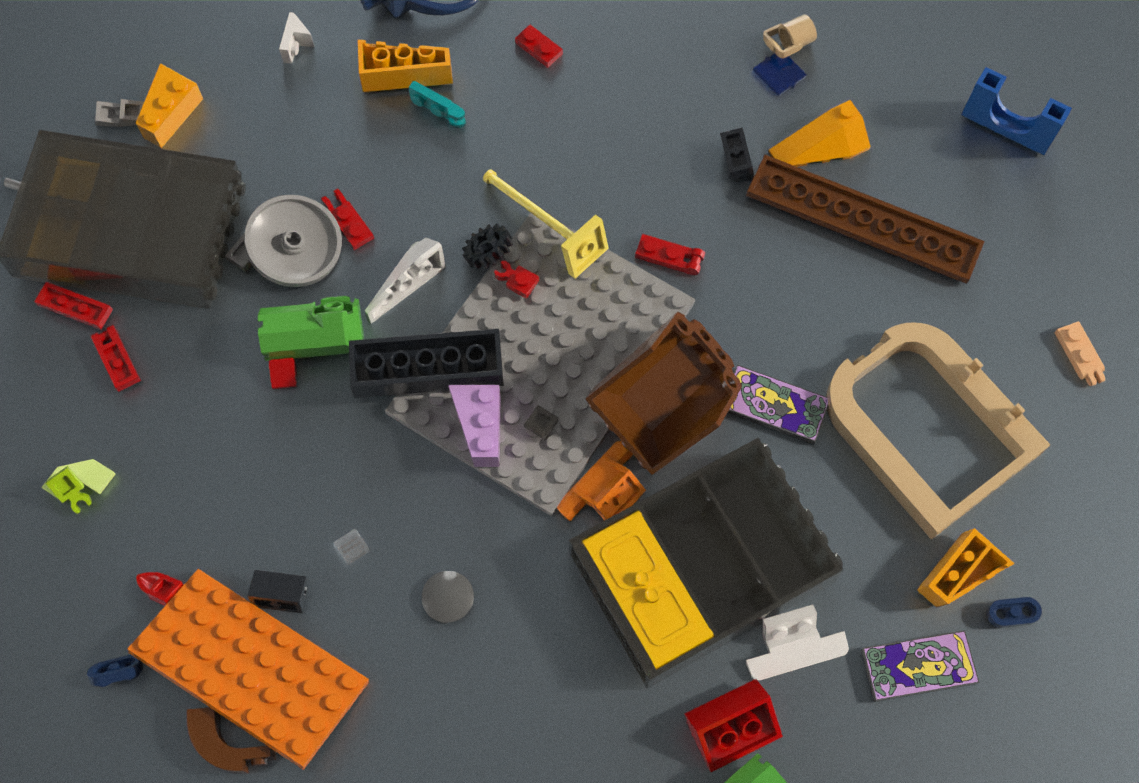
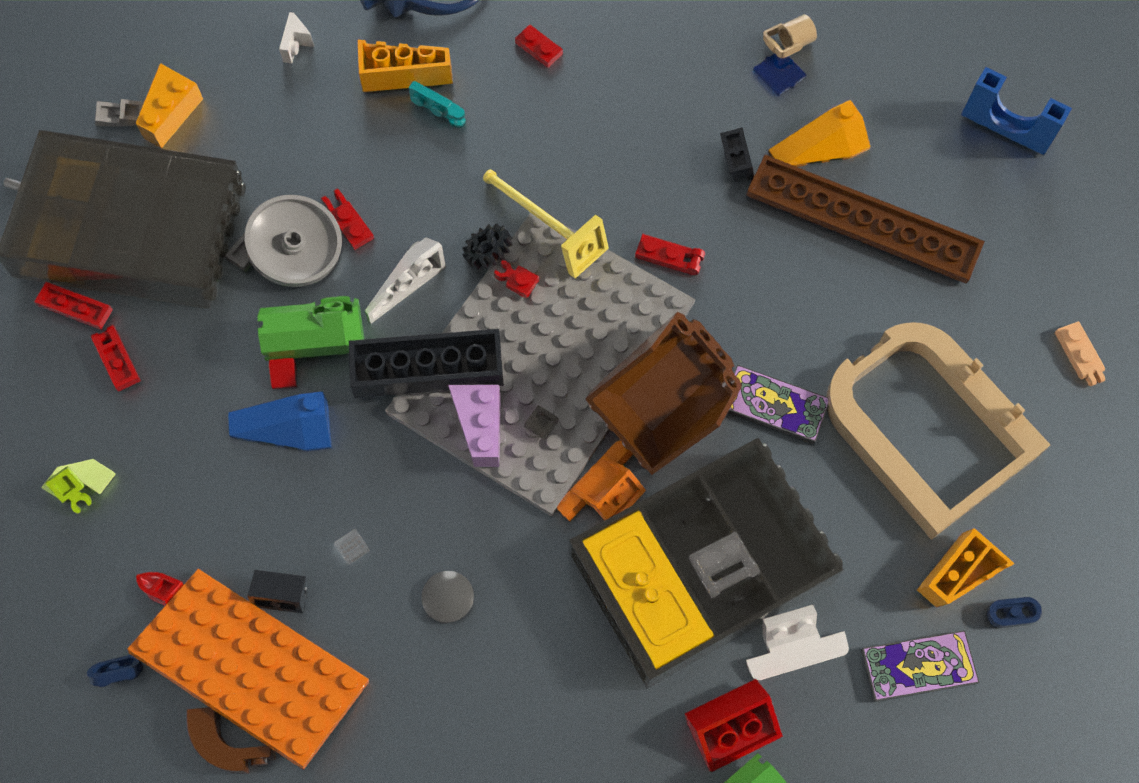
none -> blue wedge [228,391,332,451]
none -> clear plate [689,532,760,598]

